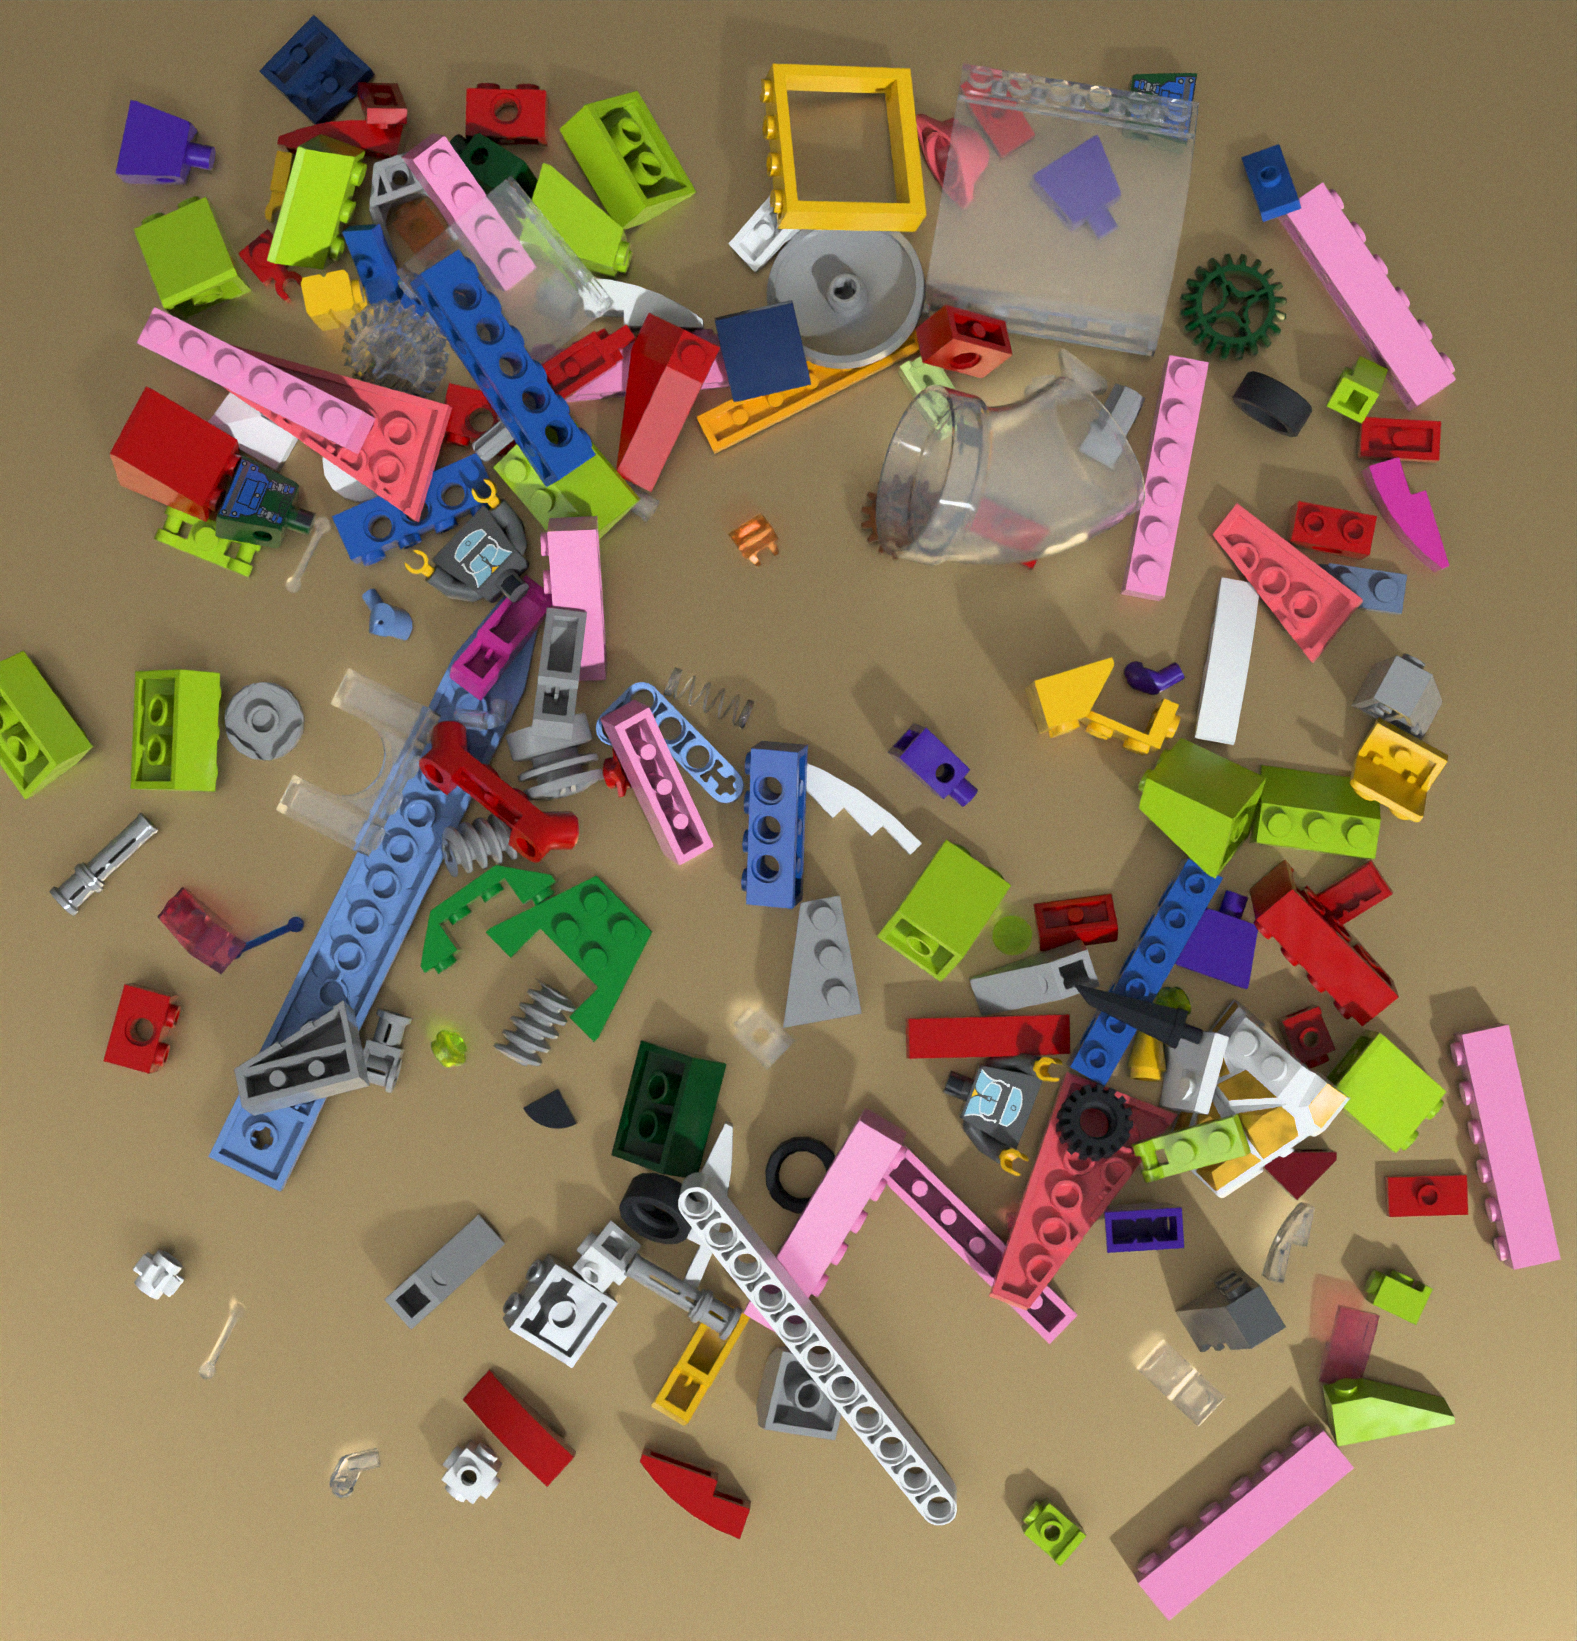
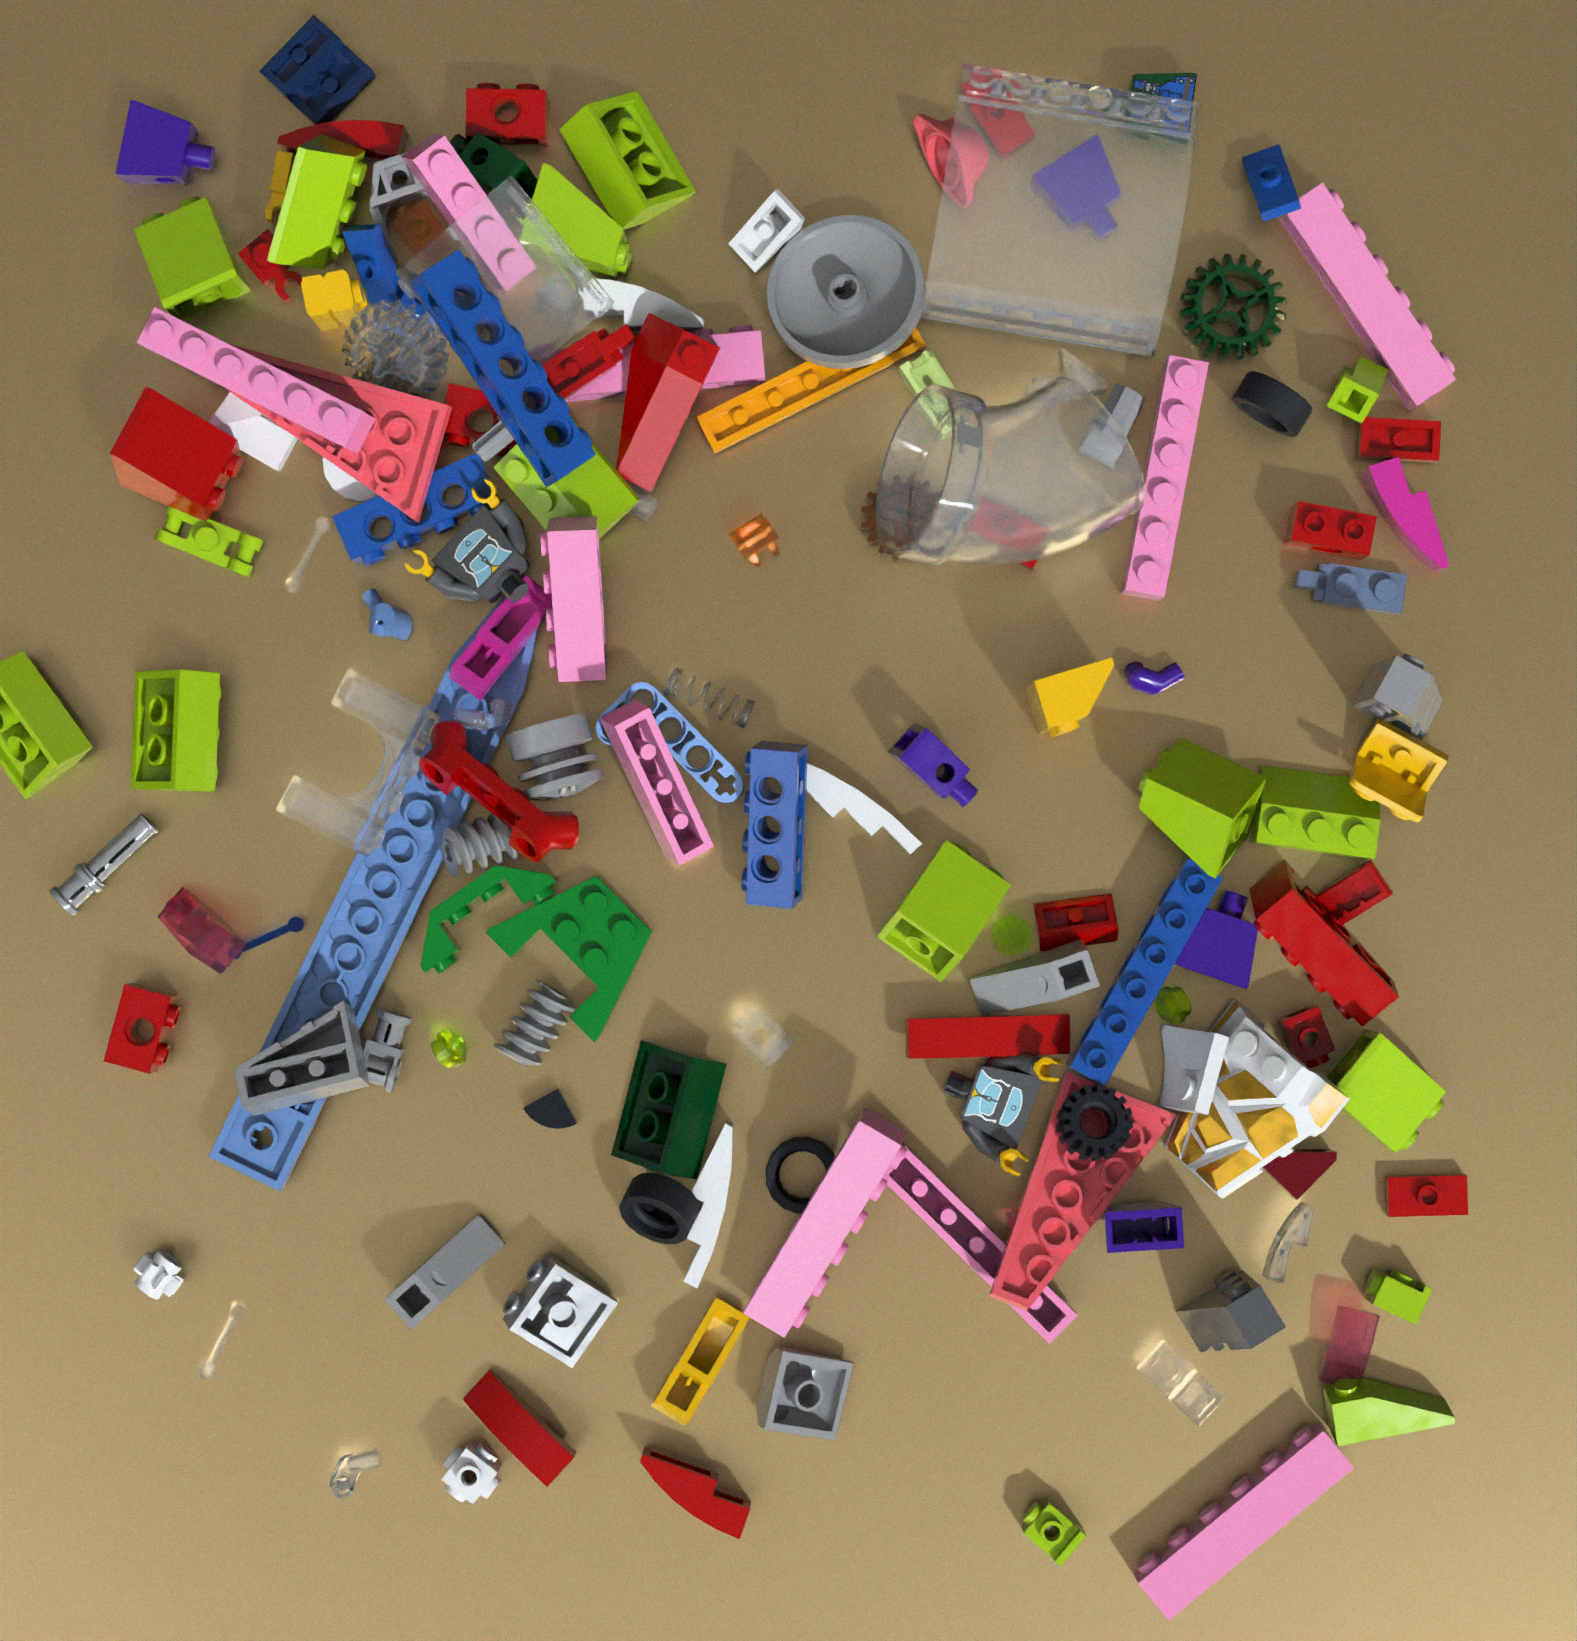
torso [215,456,316,548] -> none
light grey tile [224,682,305,761] -> none
red plate [358,82,407,129] -> none
light grey slope [531,607,587,740] -> none
white brick [572,1221,641,1293] -> none
red plate [603,748,632,798] -> none
light grey pin [624,1253,742,1340] -> none
white beam [678,1172,957,1525] -> none
dark blue slope [714,300,811,402] -> none
yellow window [759,63,927,232] -> none
light grey wedge [783,895,862,1028] -> none
red brick [915,304,1013,379] -> none
black bar [1072,983,1203,1049] -> none
yellow bracket [1080,698,1181,756] -> none
yellow cone [1127,1030,1166,1082] -> none
lime plate [1132,1113,1251,1183] -> none
white slope [1194,577,1259,745] -> none
coral wing [1212,503,1363,663] -> none
bright pink brick [1450,1023,1561,1270] -> none

